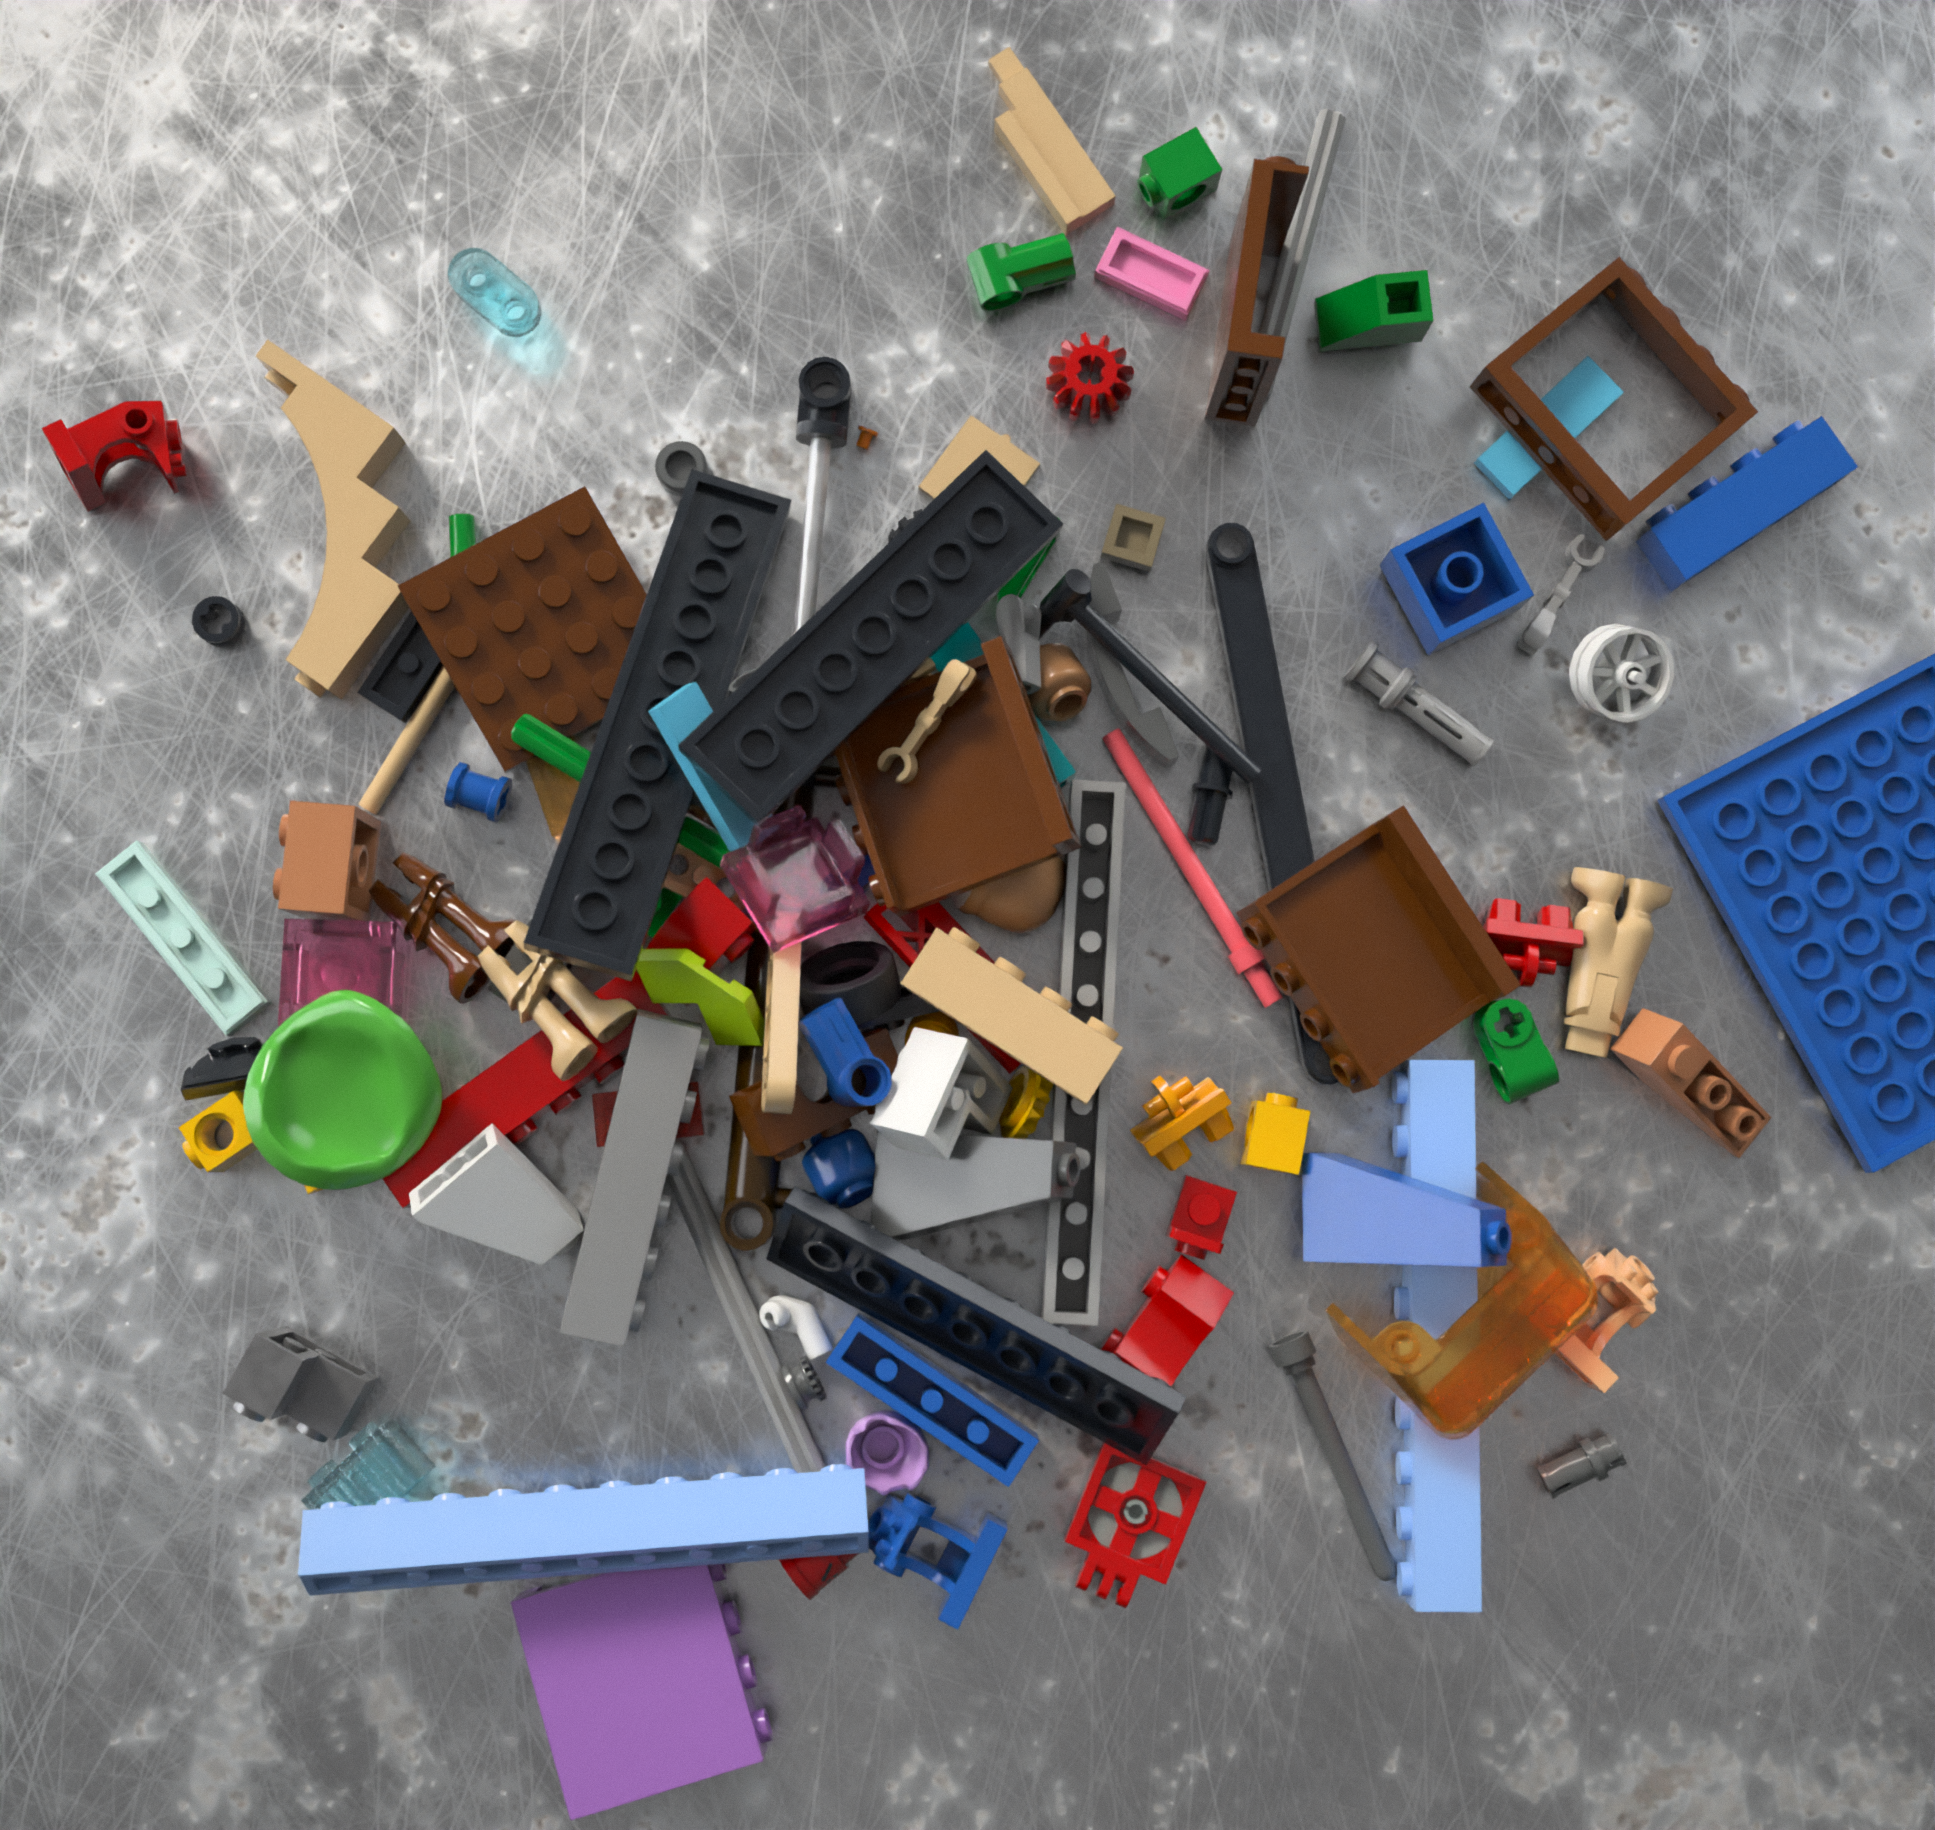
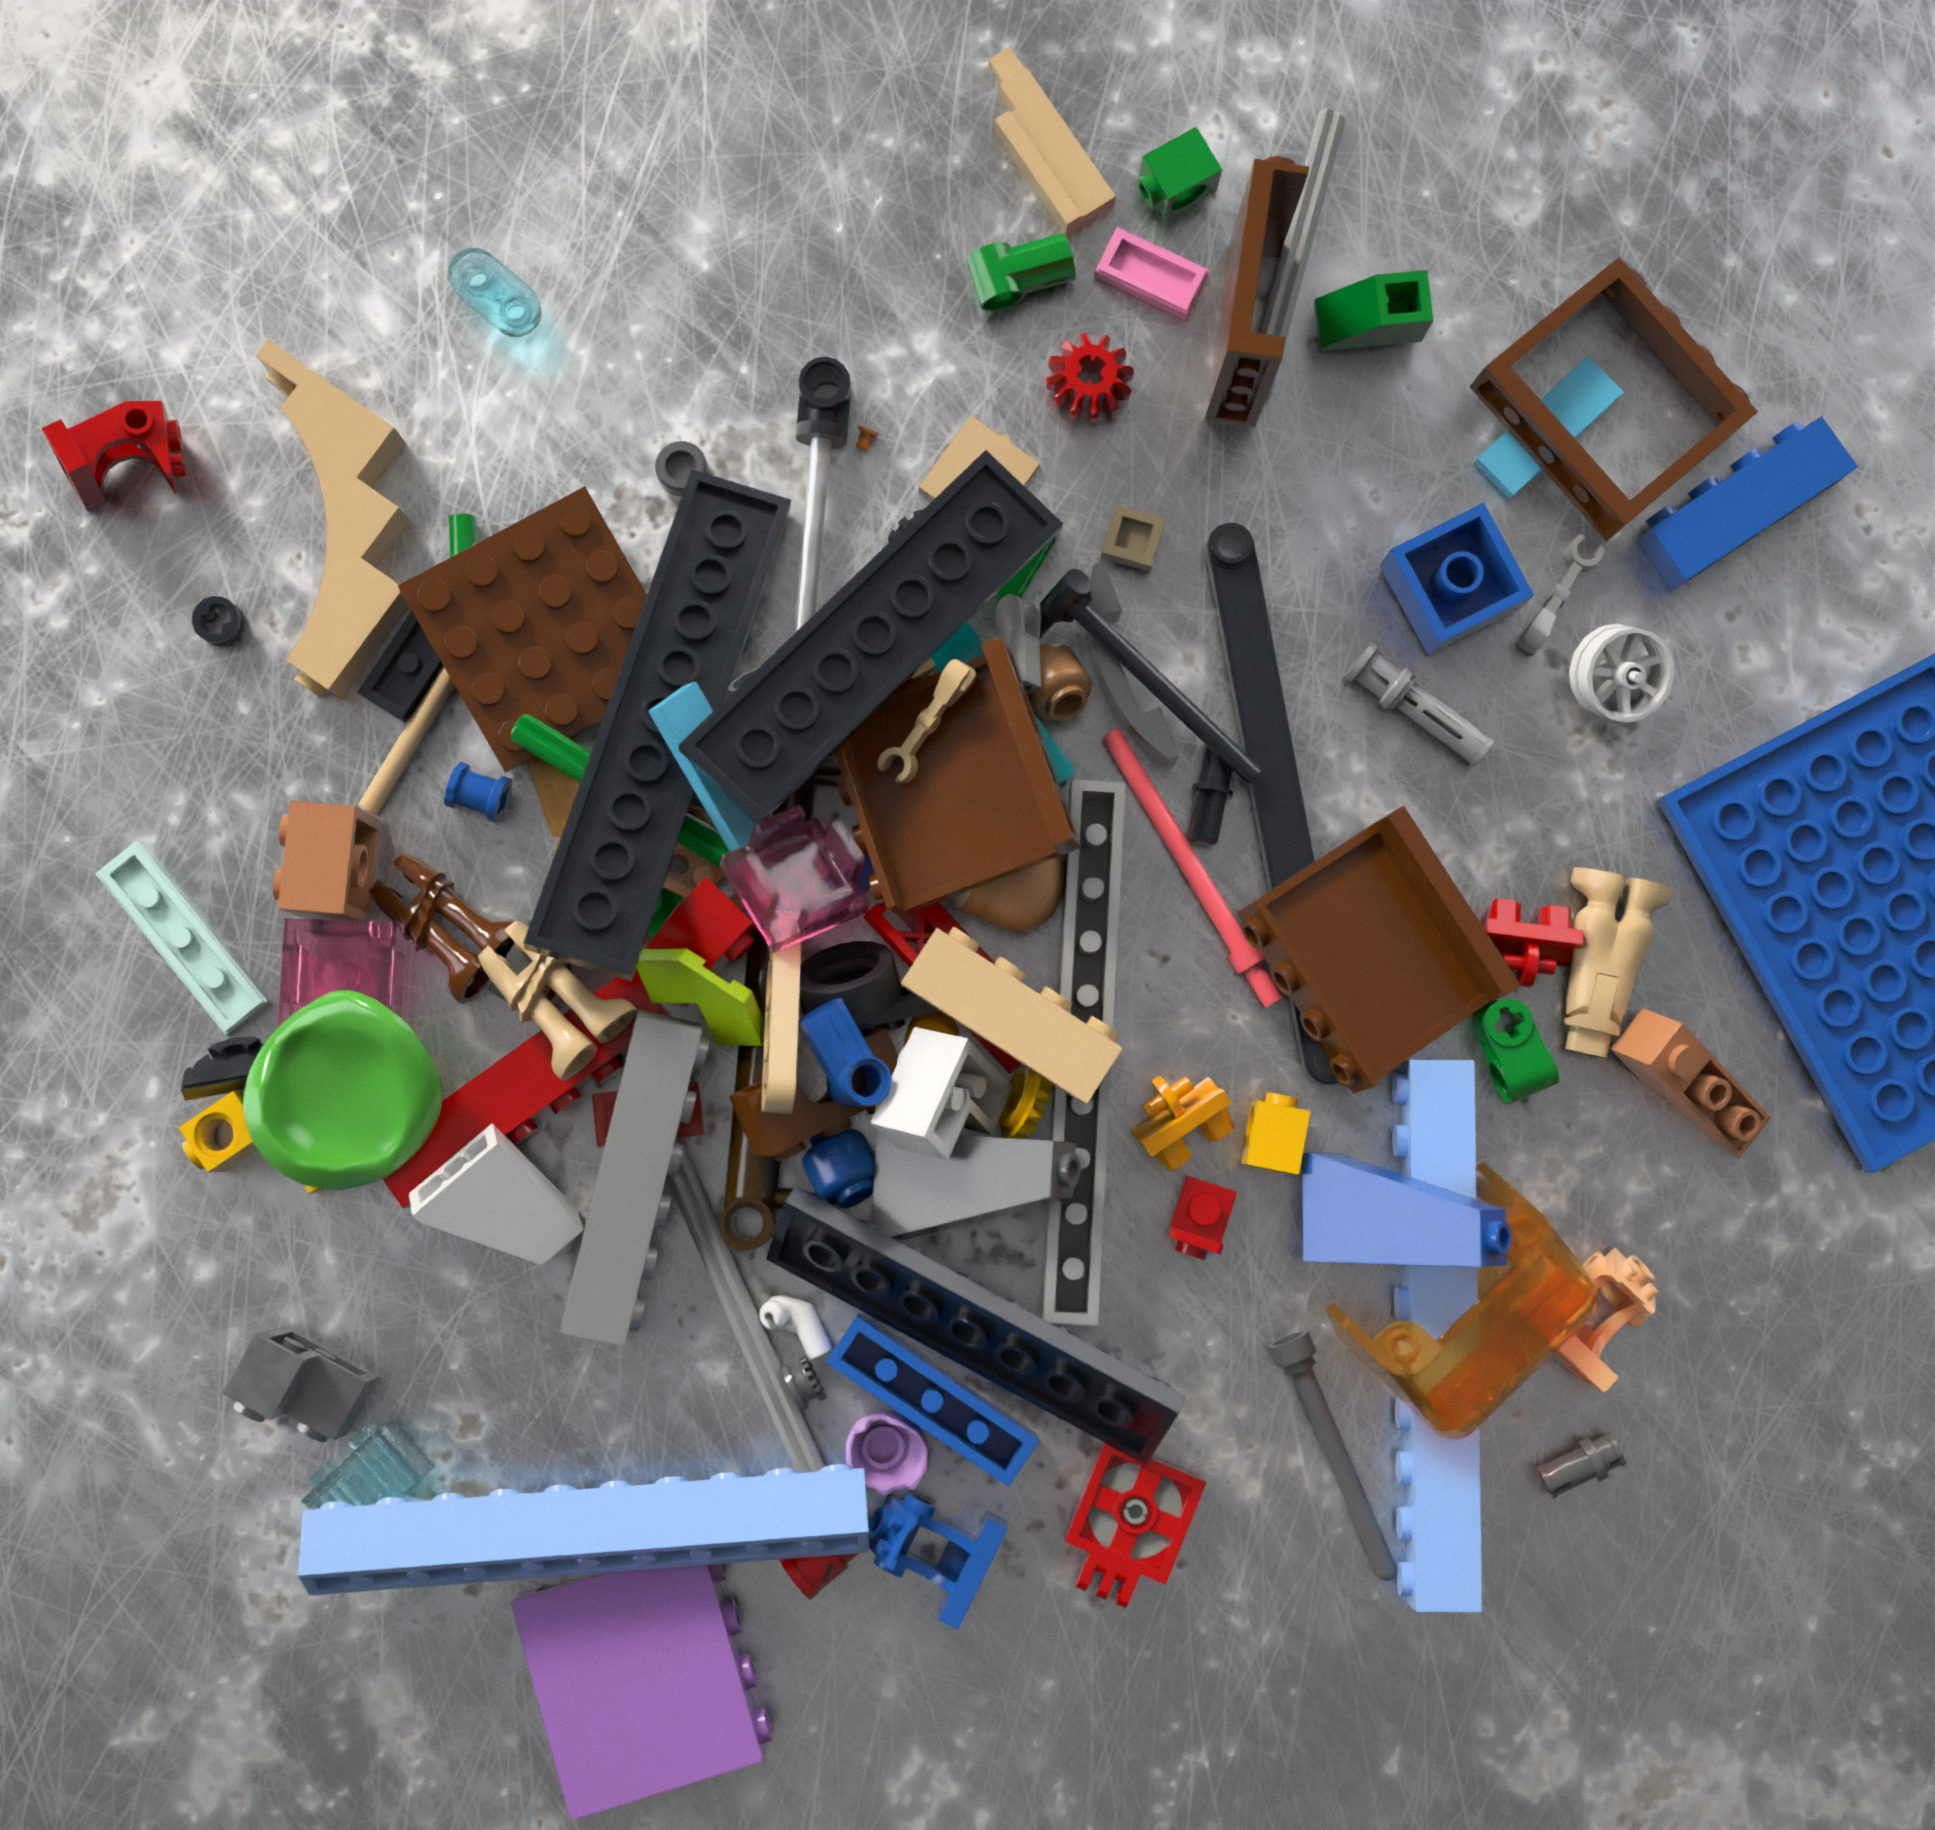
red brick [1098,1254,1234,1387] -> none

